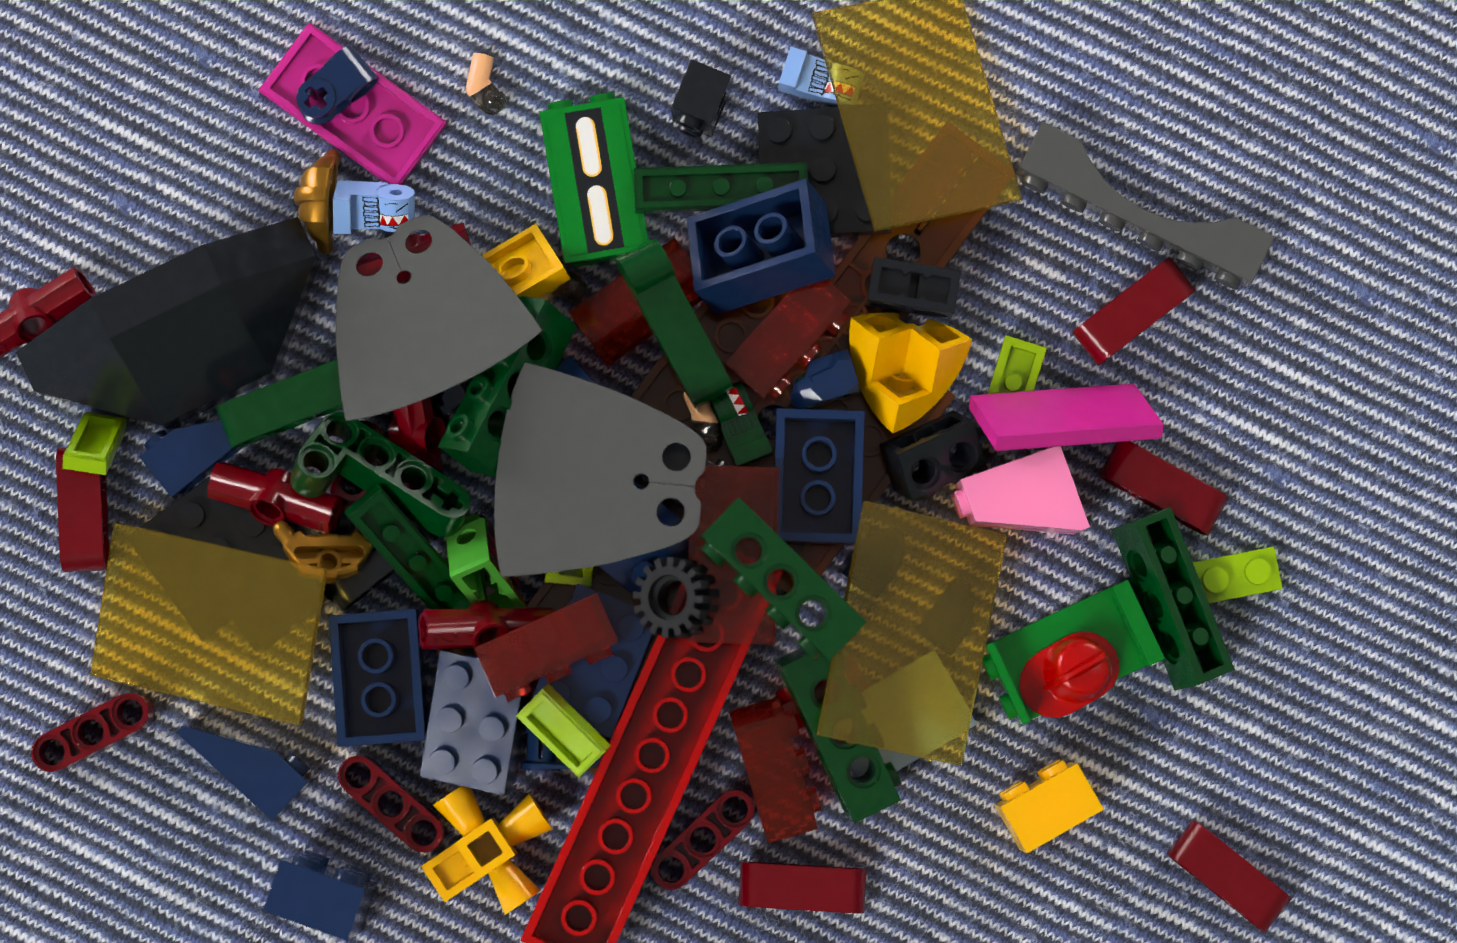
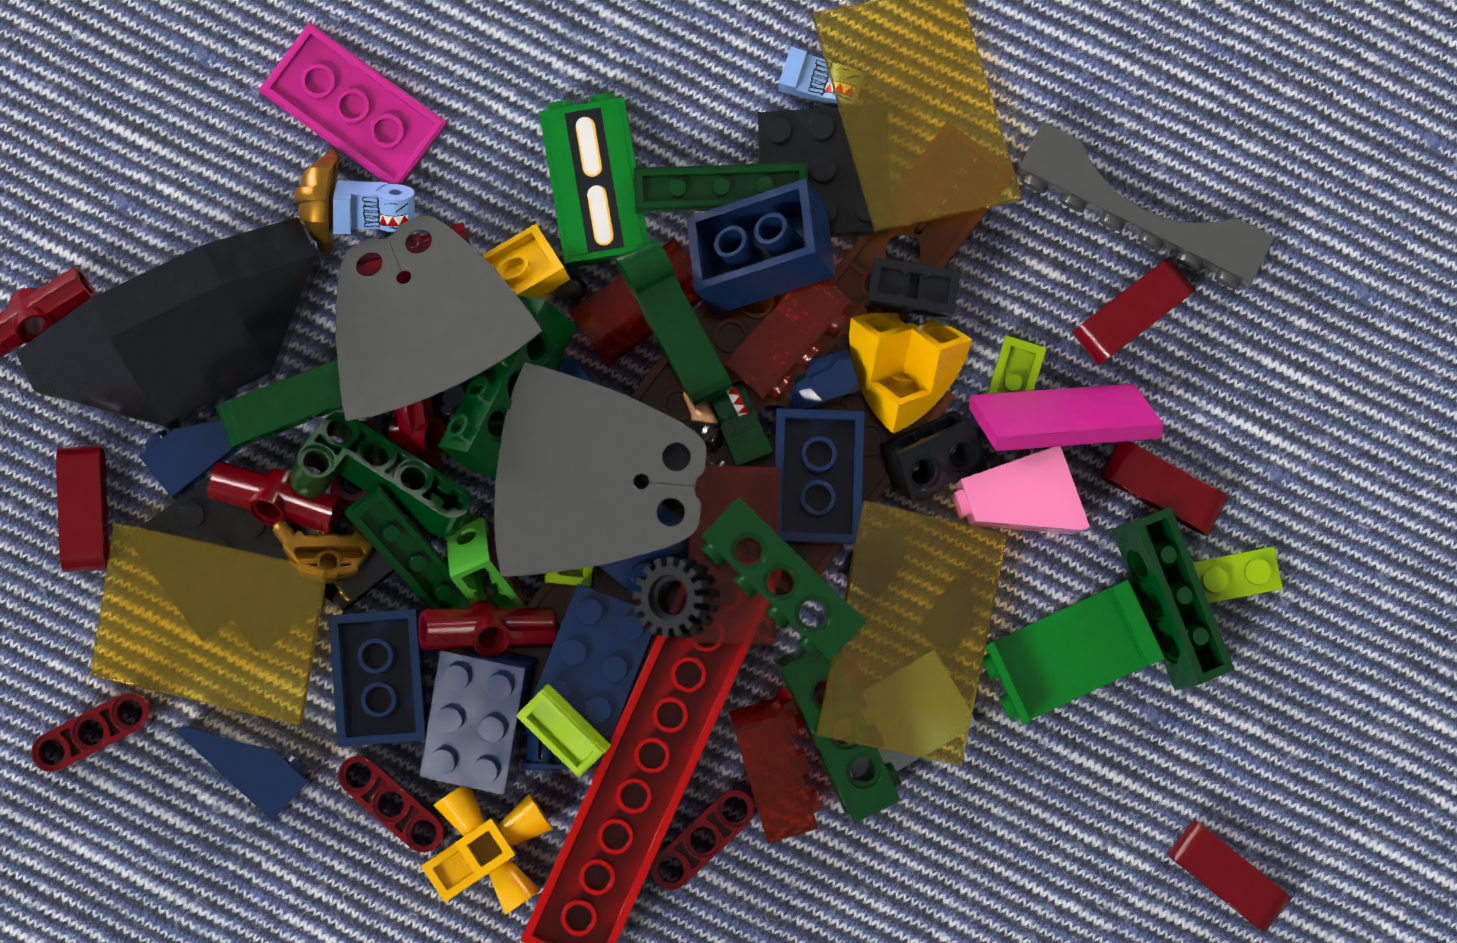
lime tile [62,412,127,475] -> none
dark blue brick [263,850,378,941] -> none
dark blue piece [296,45,379,125] -> none
arm [466,53,507,115] -> none
clear red brick [474,593,619,702] -> none
black brick [671,59,731,139] -> none
dark red beam [738,861,867,913] -> none
yellow brick [994,759,1104,853] -> none
red piece [1019,631,1119,718] -> none

